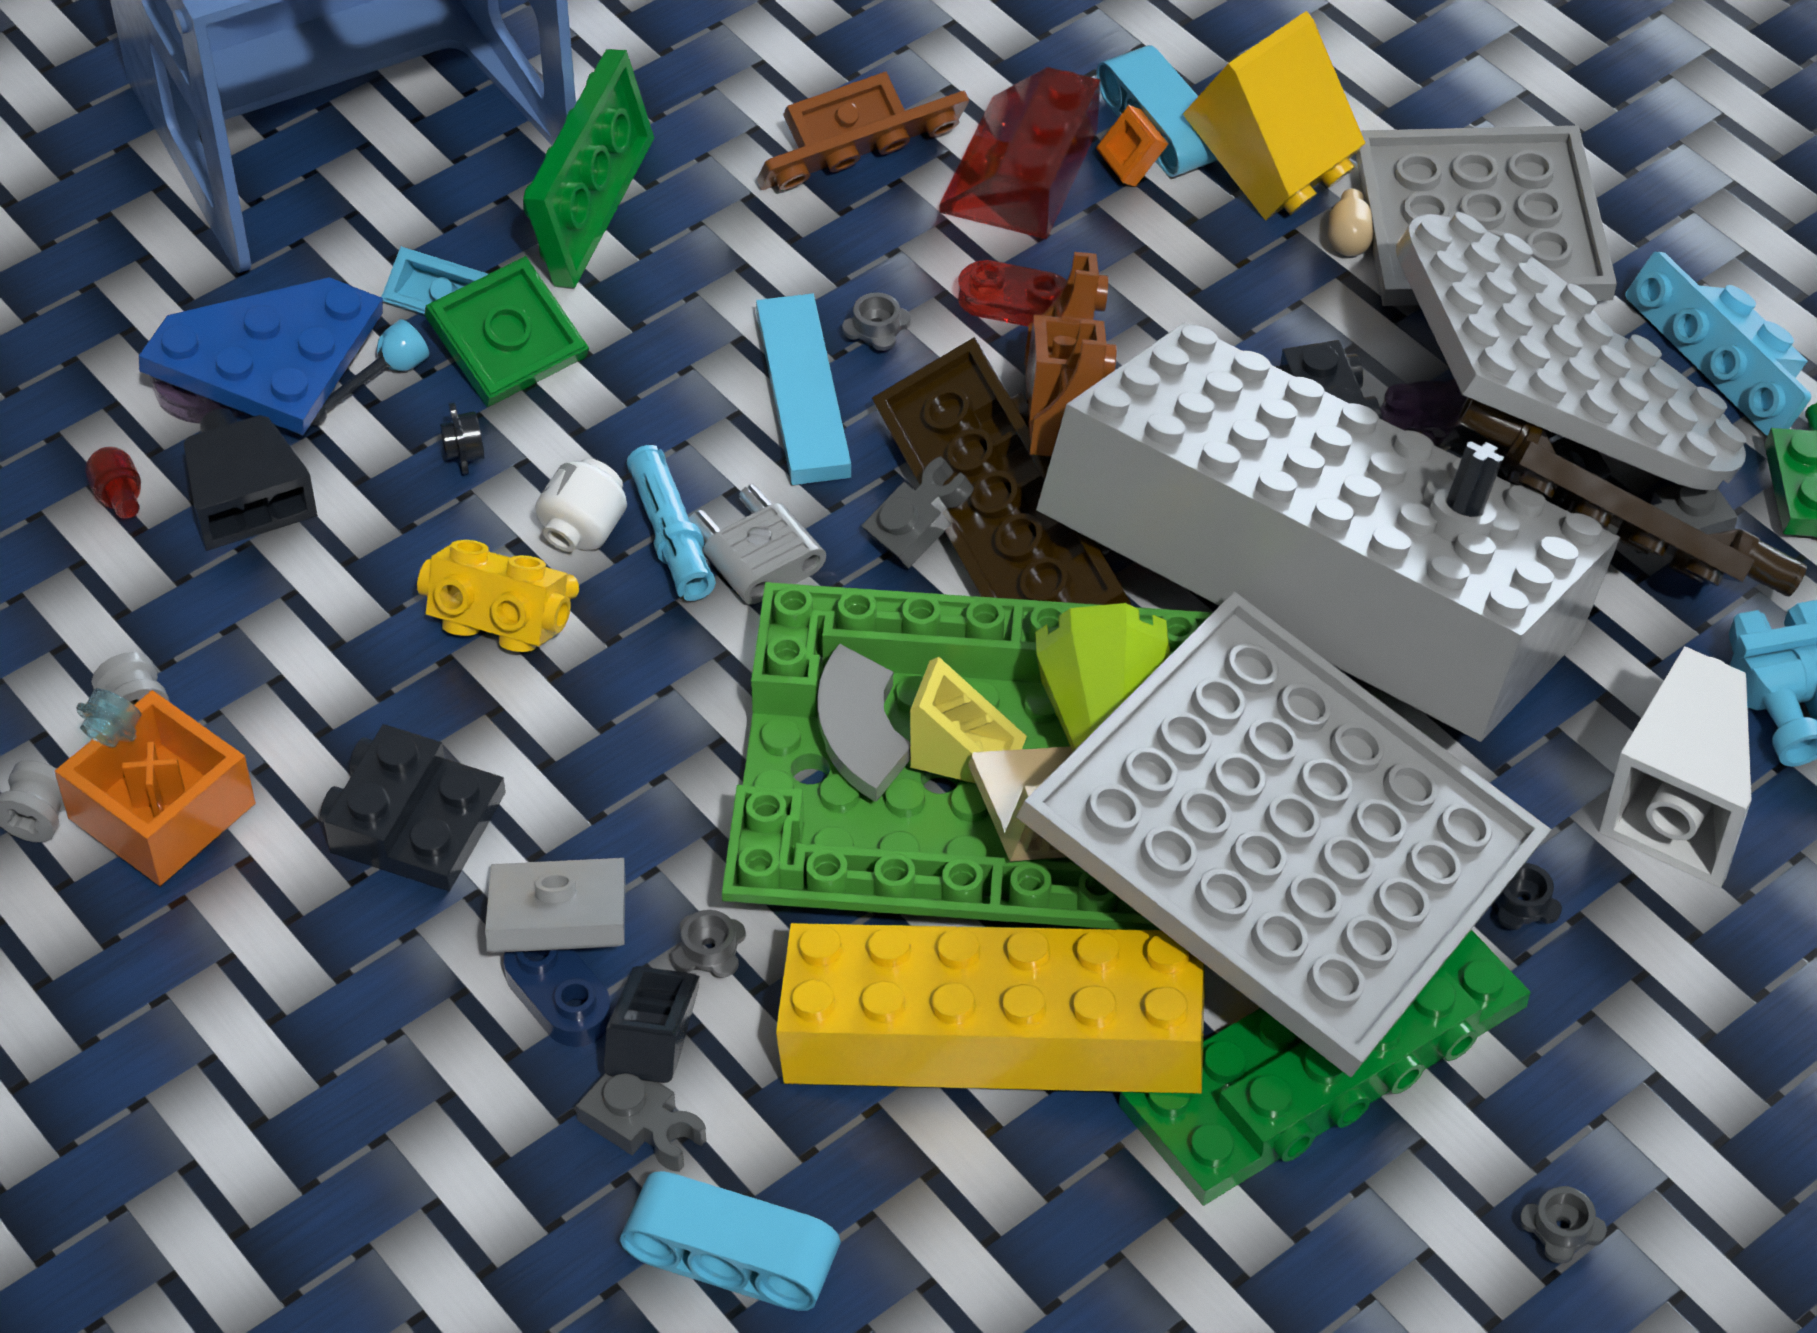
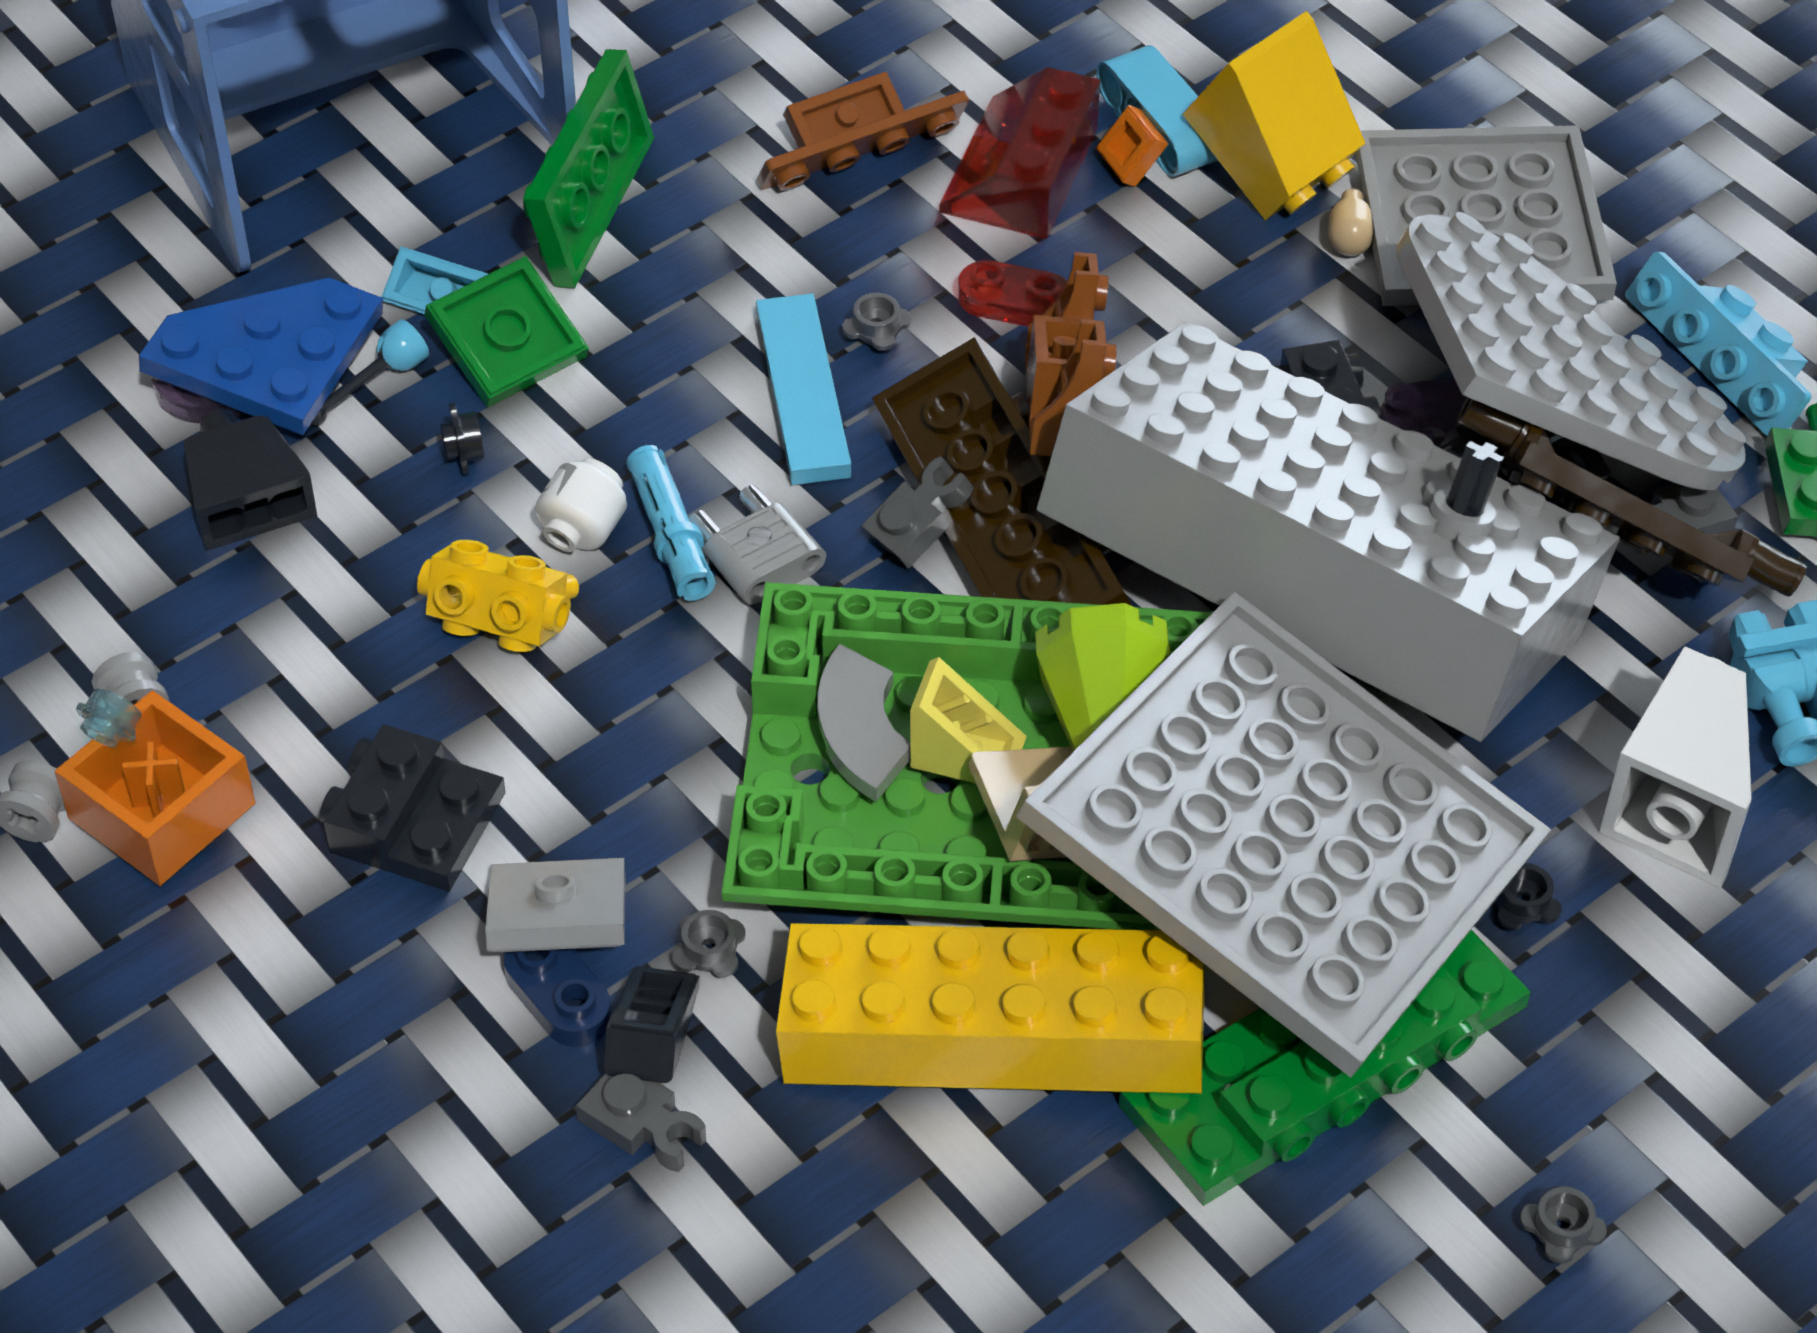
clear red cylinder [85,447,141,519] -> none
medium azure beam [620,1171,841,1311] -> none

